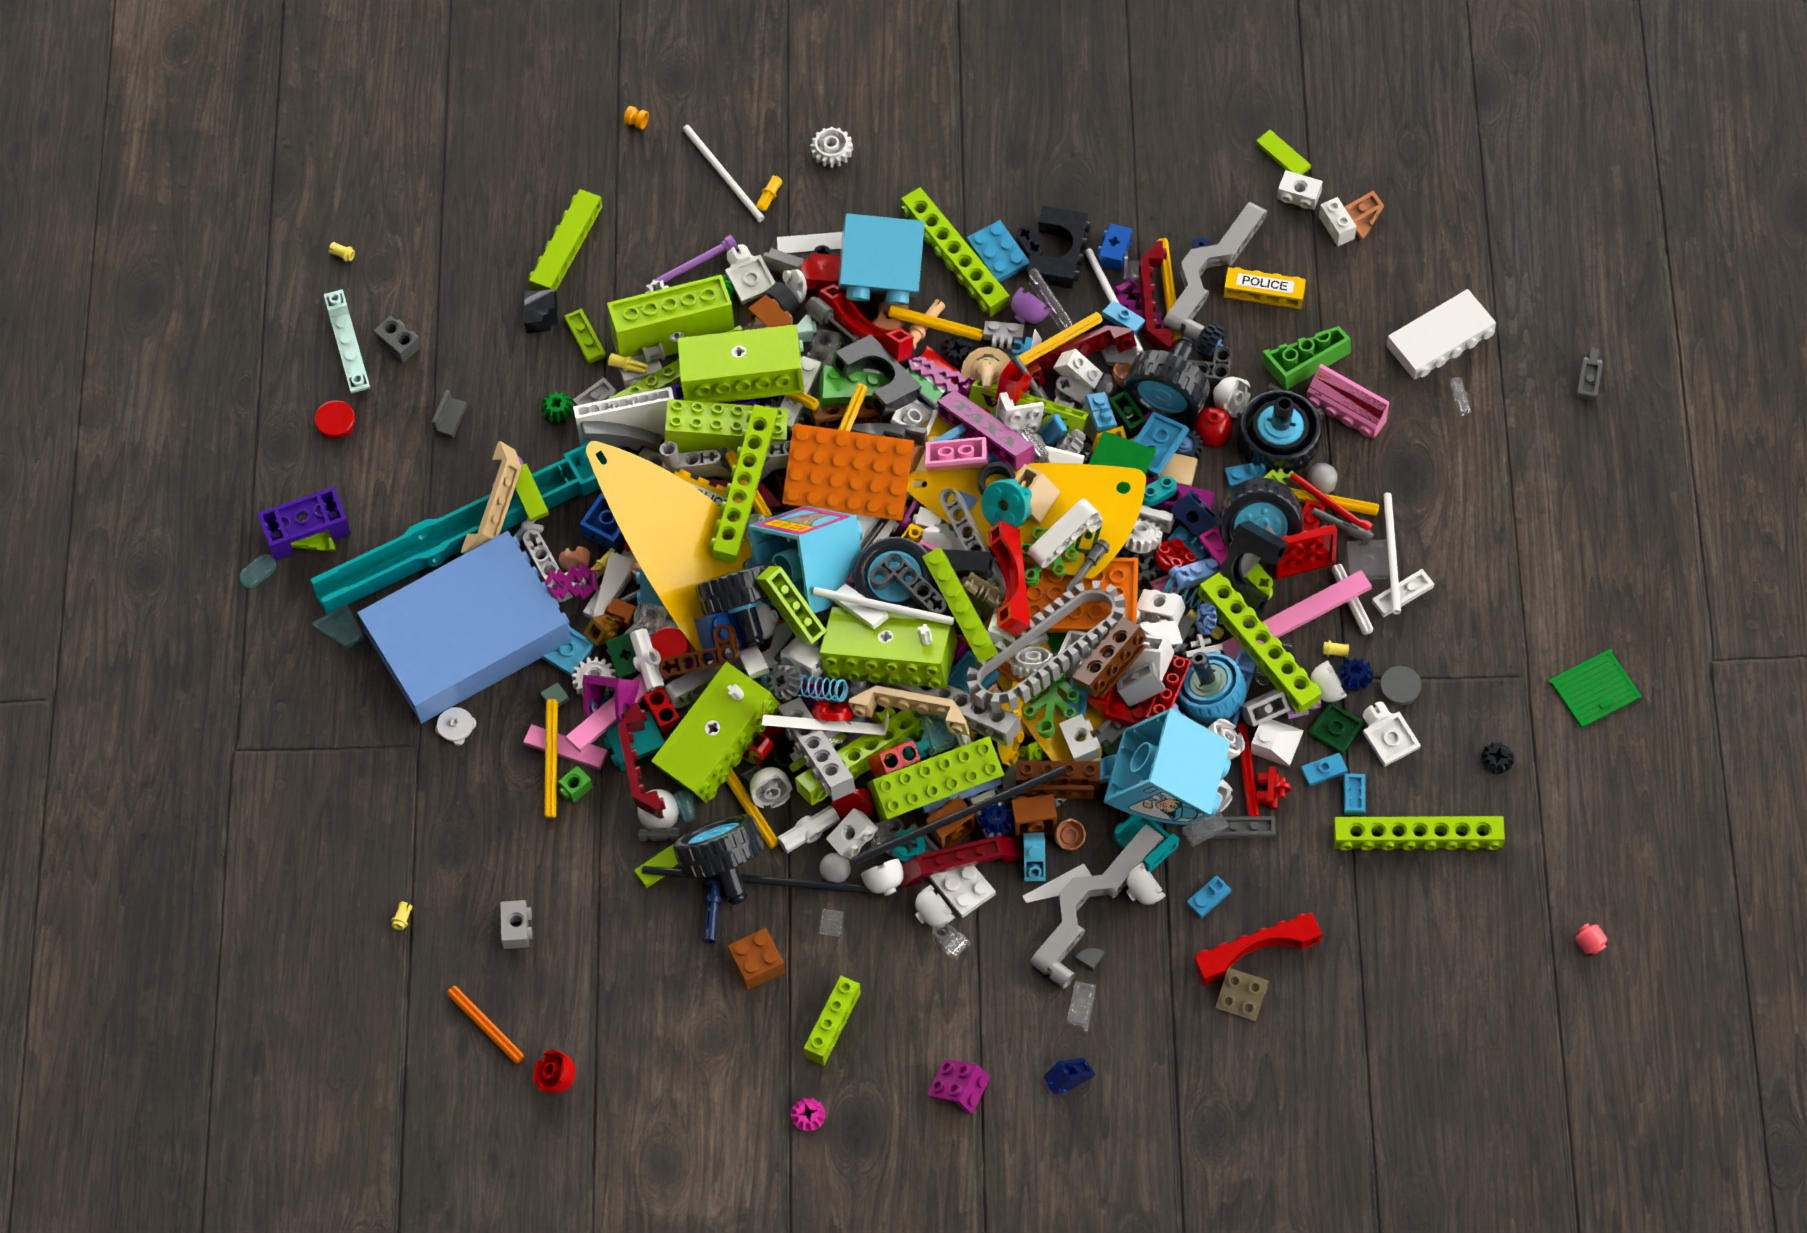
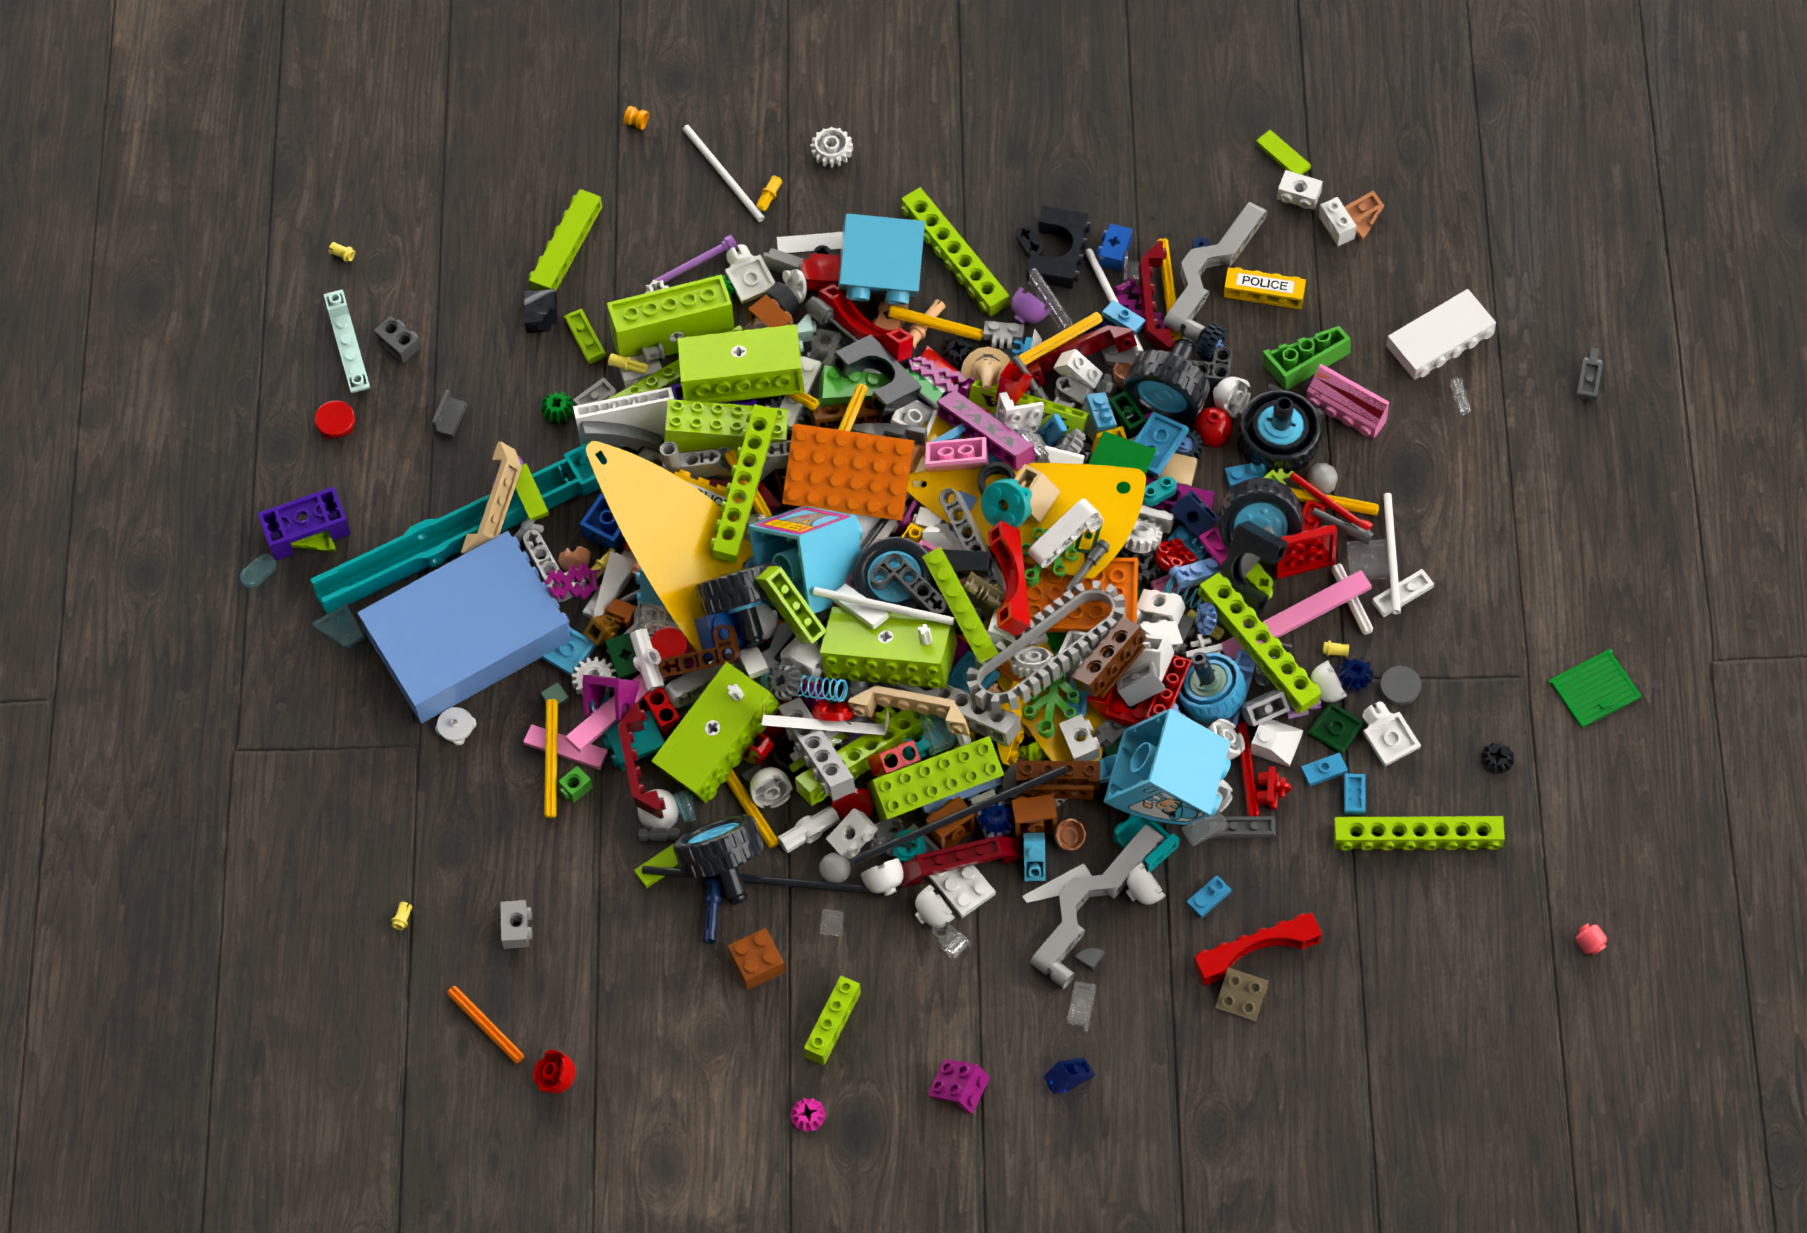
dark azure plate [967,220,1029,282] -> none

